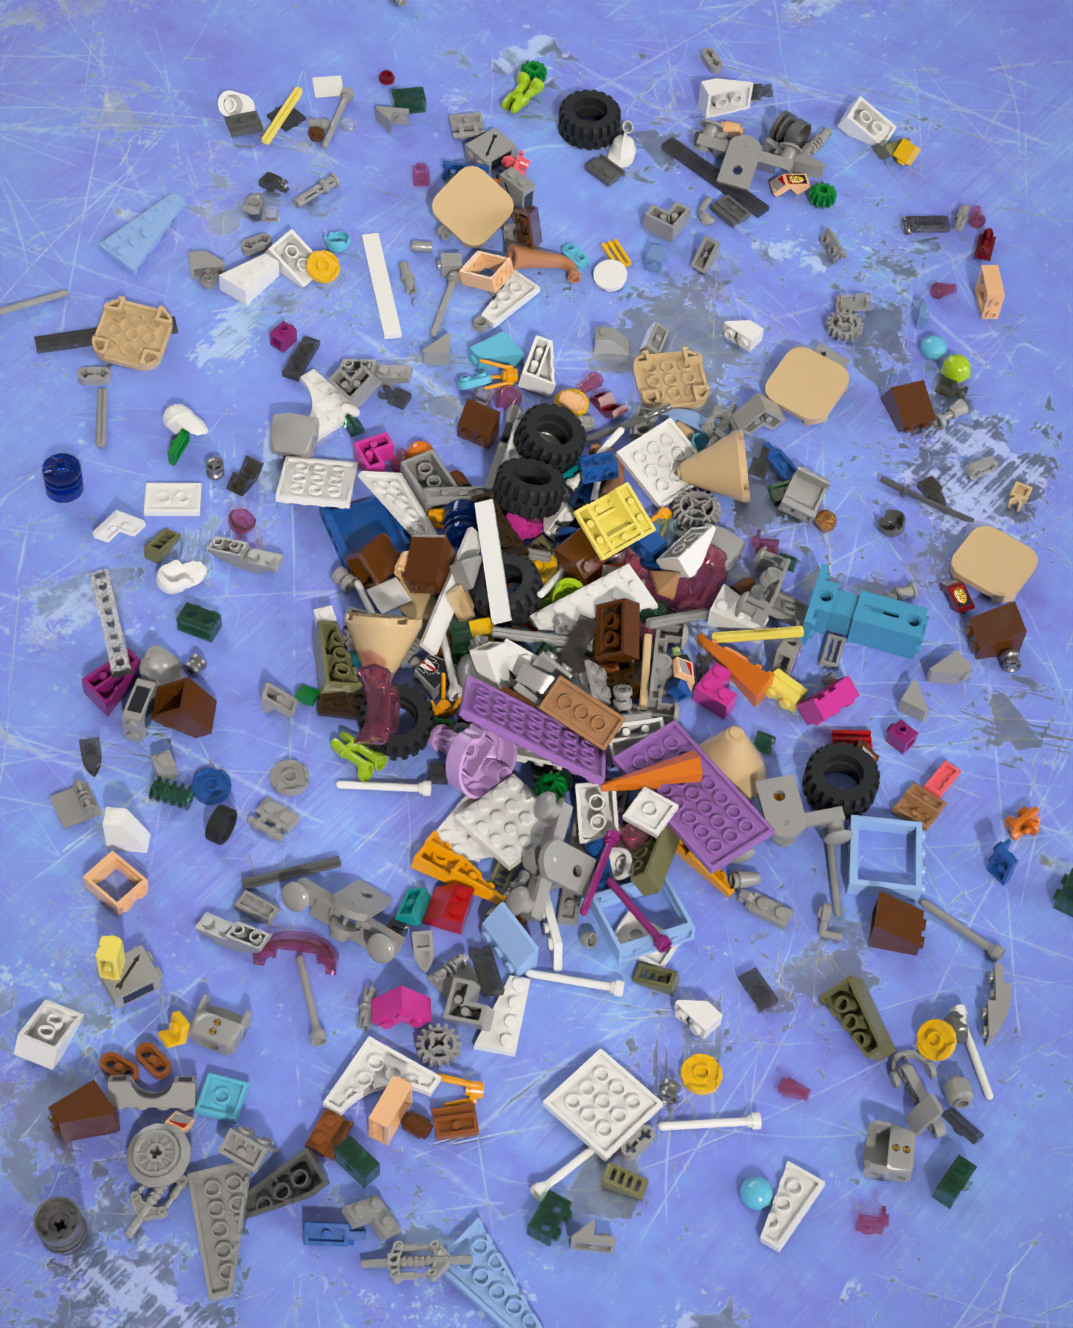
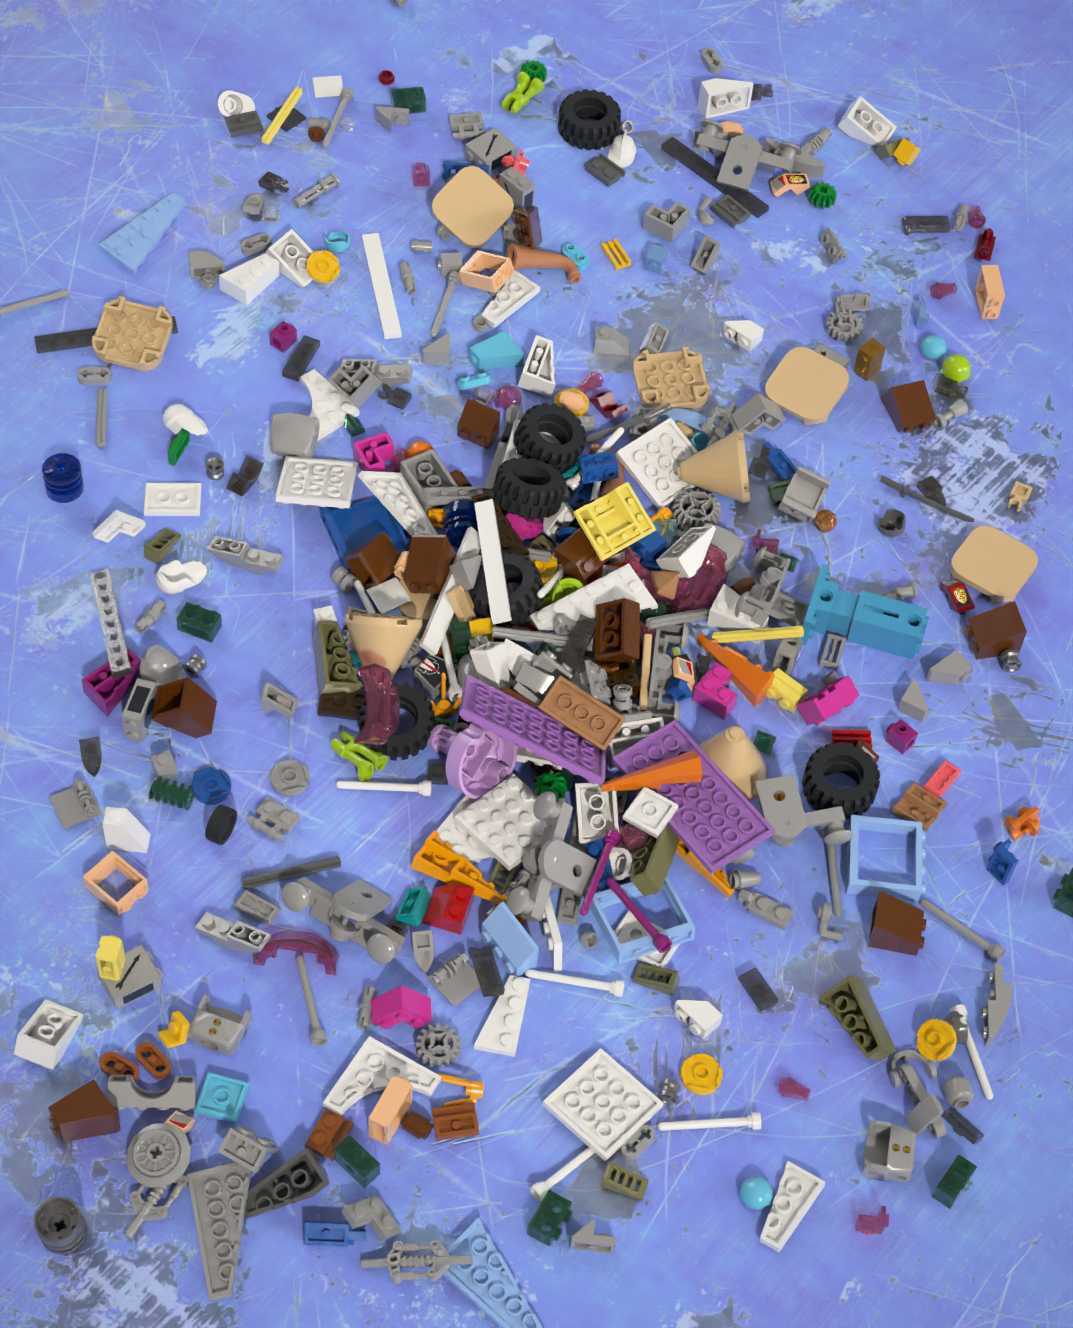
clear pink hair [228,508,256,535] -> none
green slope [295,684,319,707] -> none
light grey brick [443,977,495,1032] -> none
light orange plant [479,359,518,390] -> none
white tile [593,259,627,292] -> none
flat silver wheel [769,110,812,148] -> none
light grey beam [965,456,998,480] -> none
none -> light grey pin [134,600,167,634]
none -> pearl gold brick [853,338,886,381]

